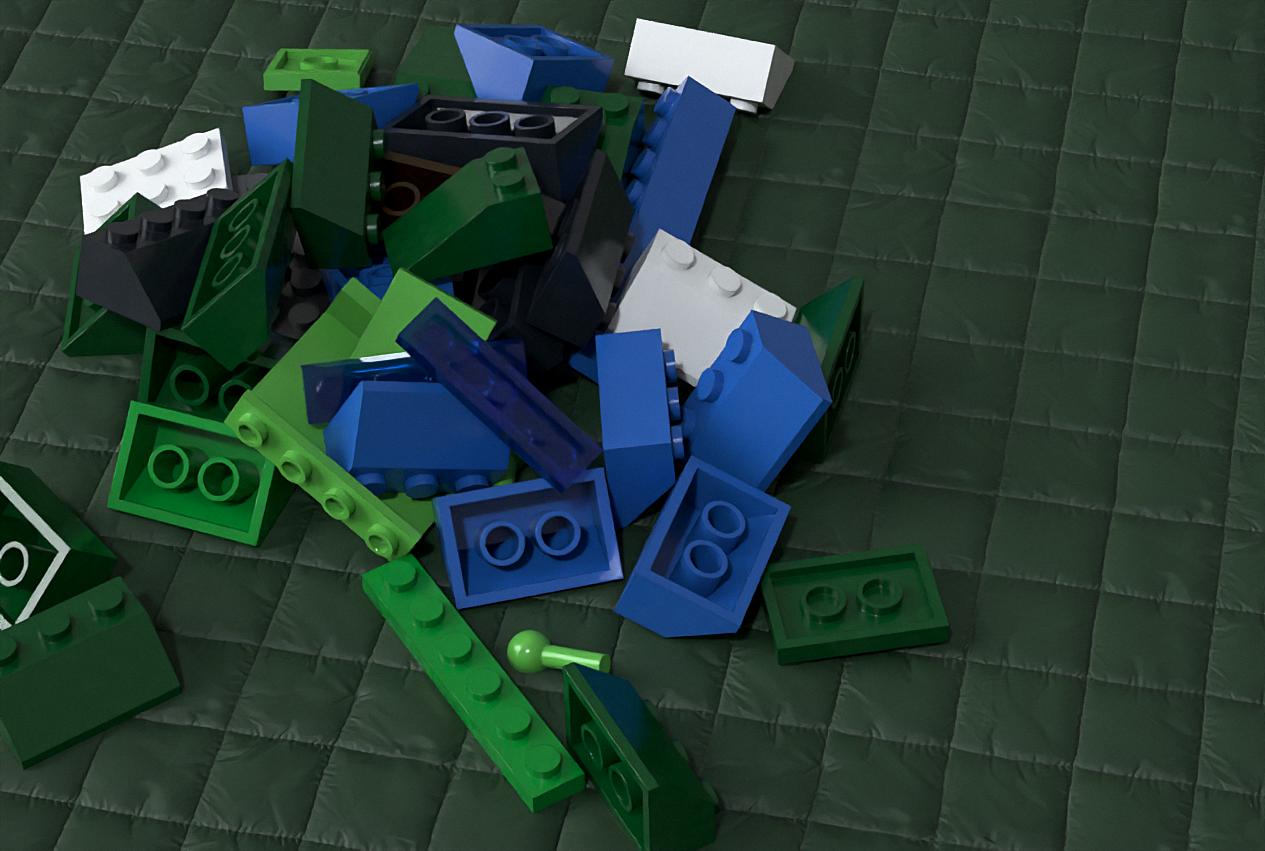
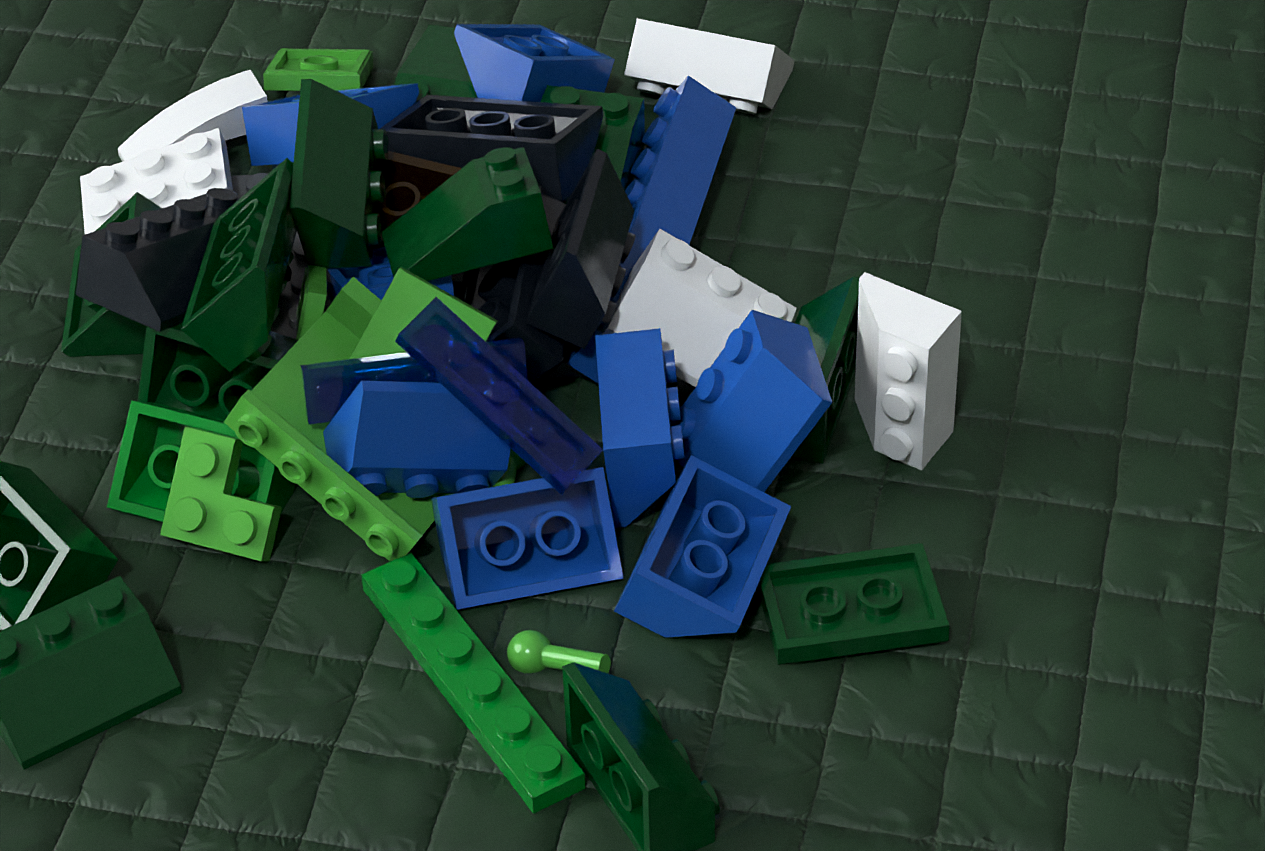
none -> white slope [118,70,268,162]
none -> bright green plate [160,427,282,561]
none -> bright green tile [296,265,327,340]
none -> white slope [855,272,962,470]

